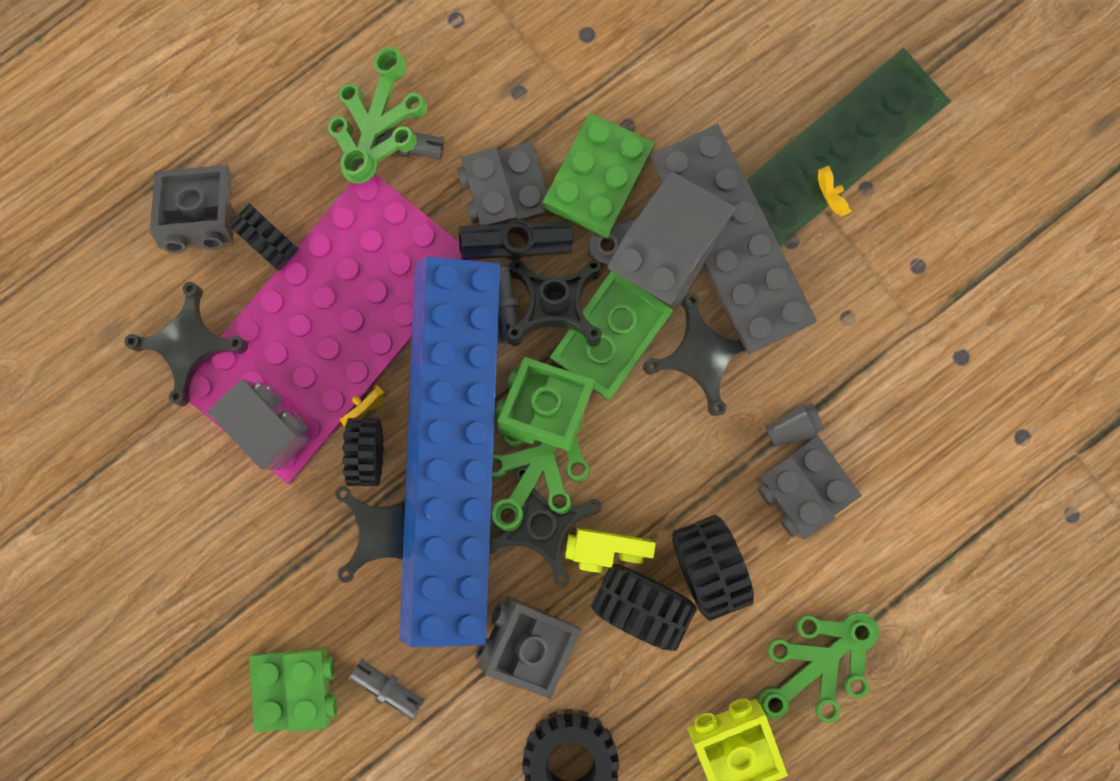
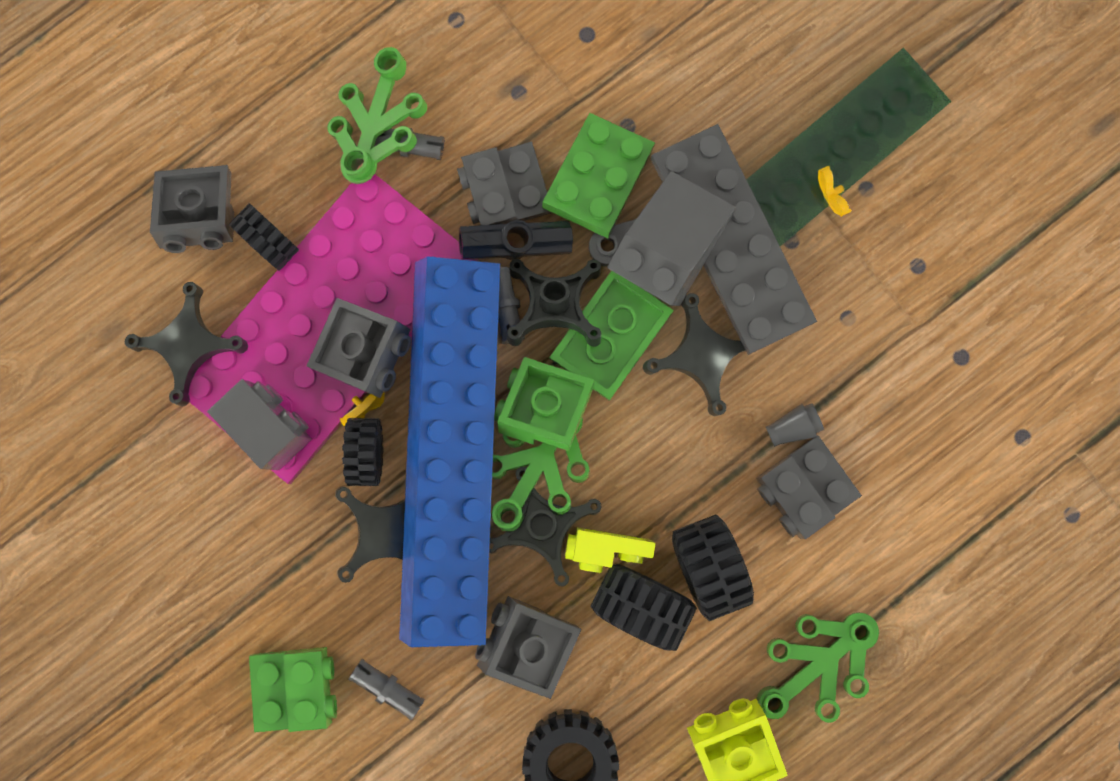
none -> dark grey plate [306,298,411,398]

